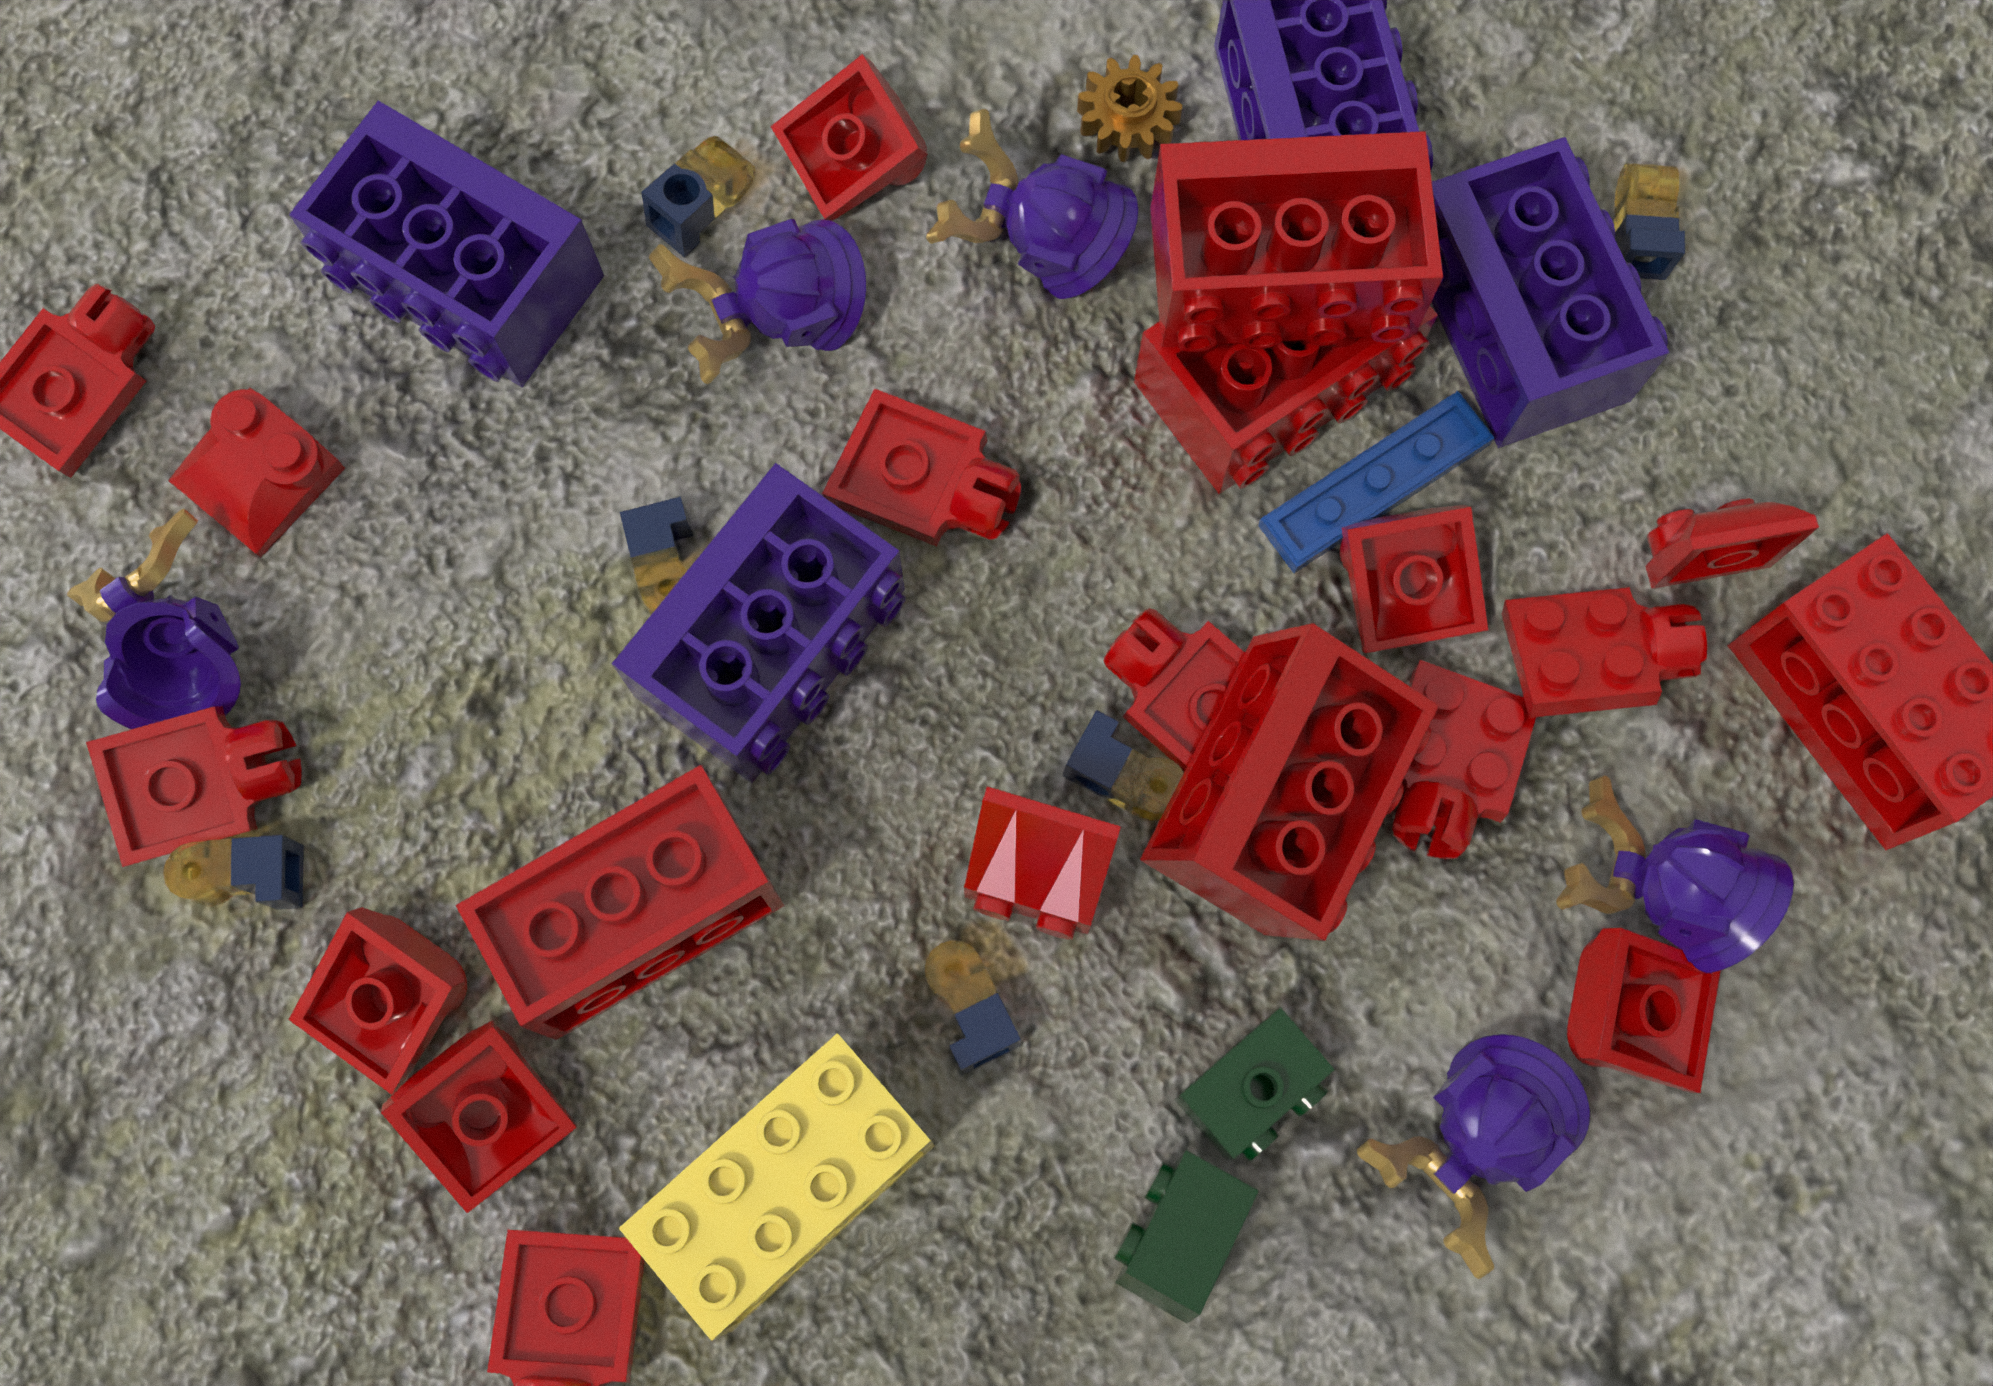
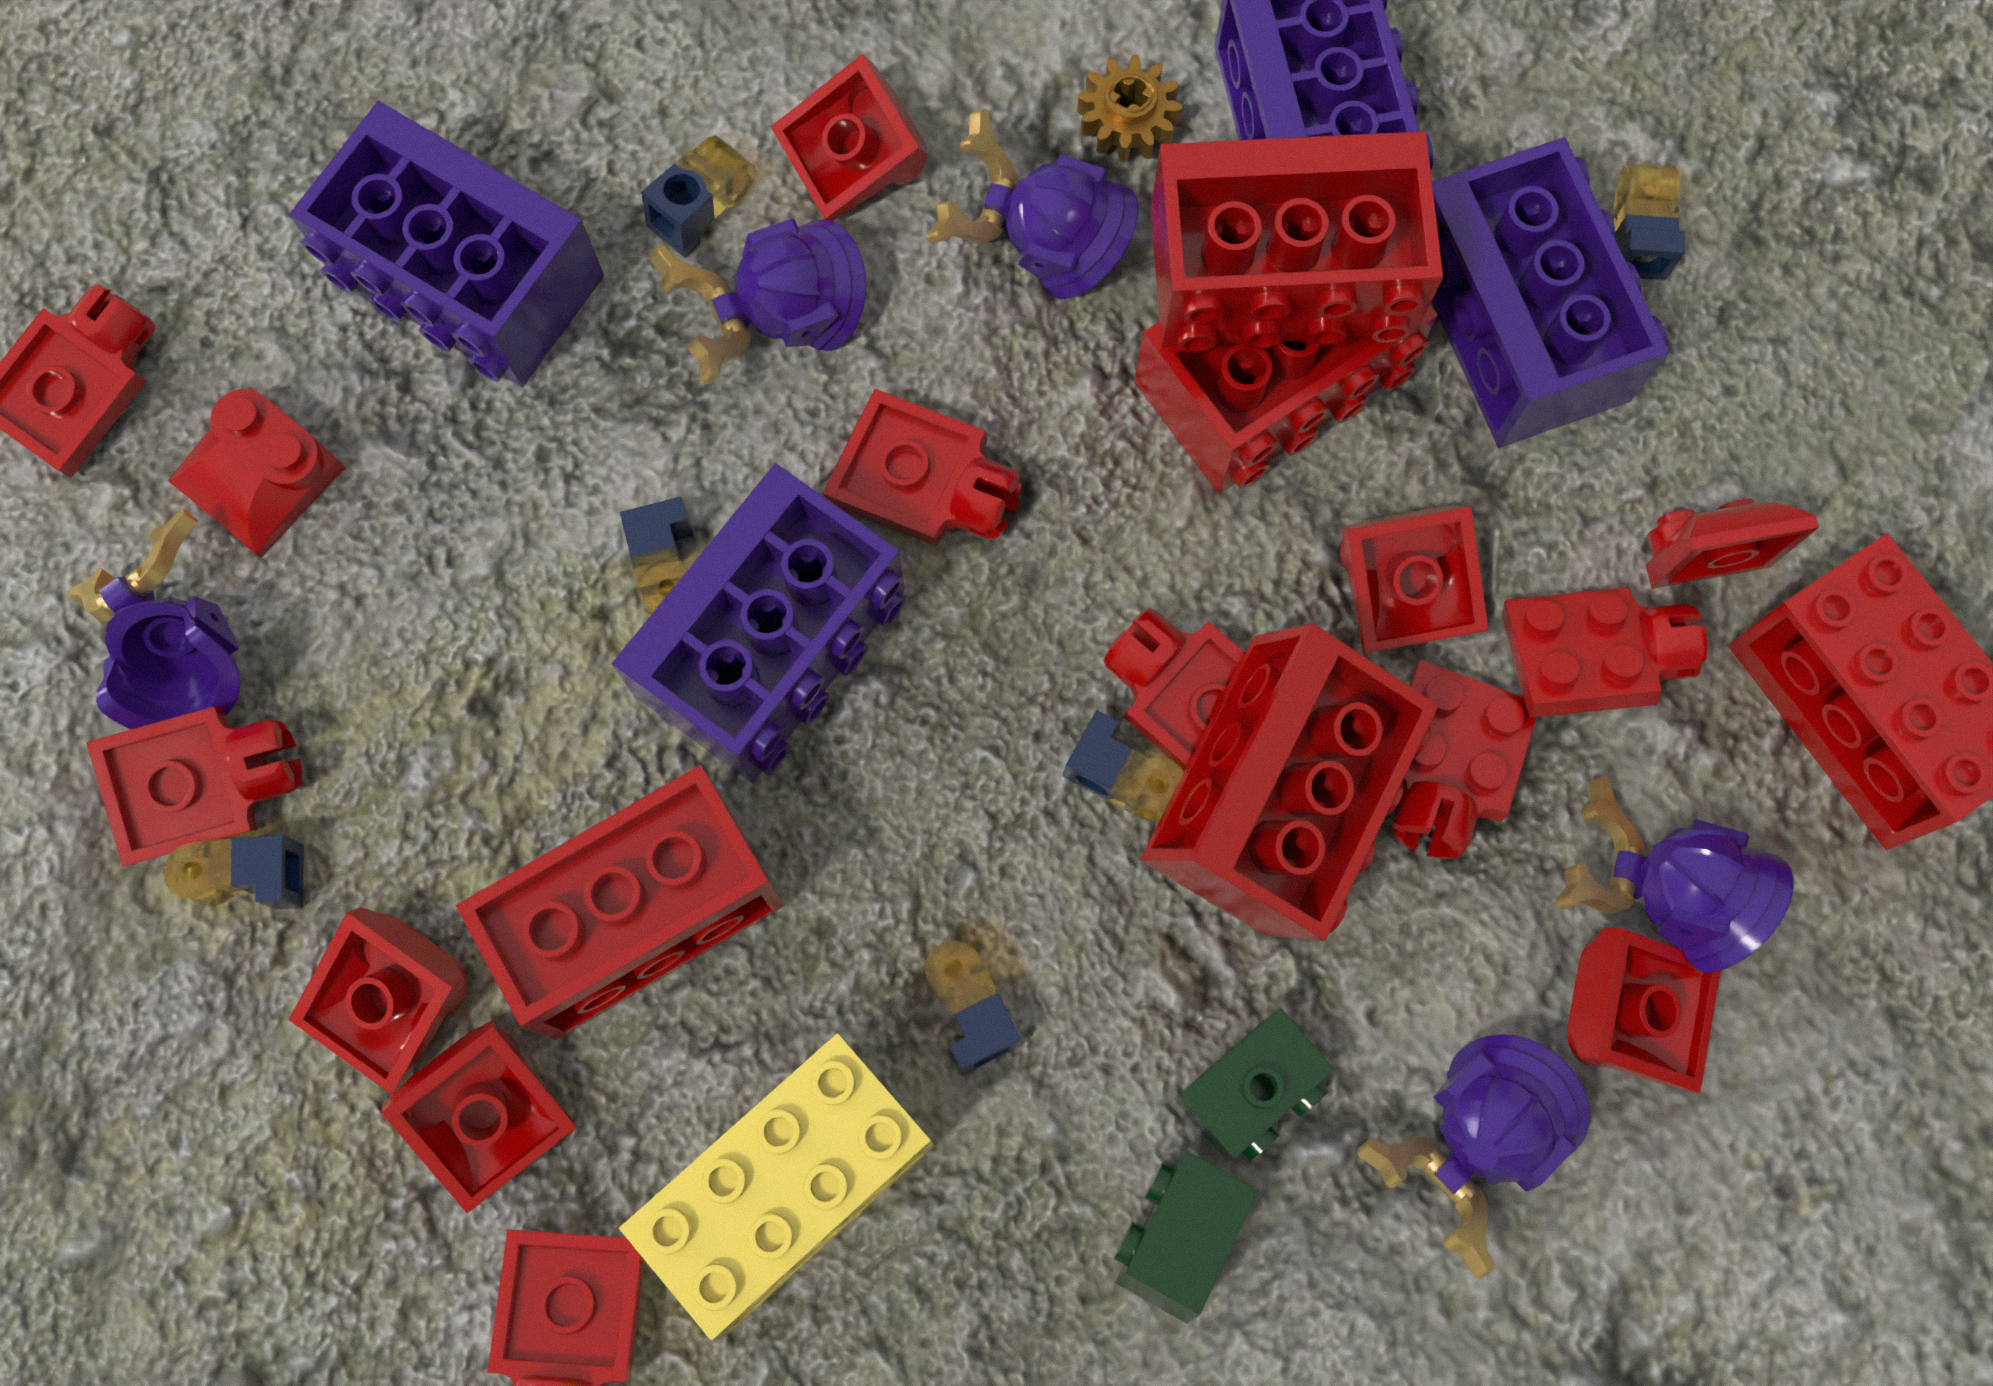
red slope [964,786,1121,940] -> none
blue tile [1258,391,1495,574] -> none

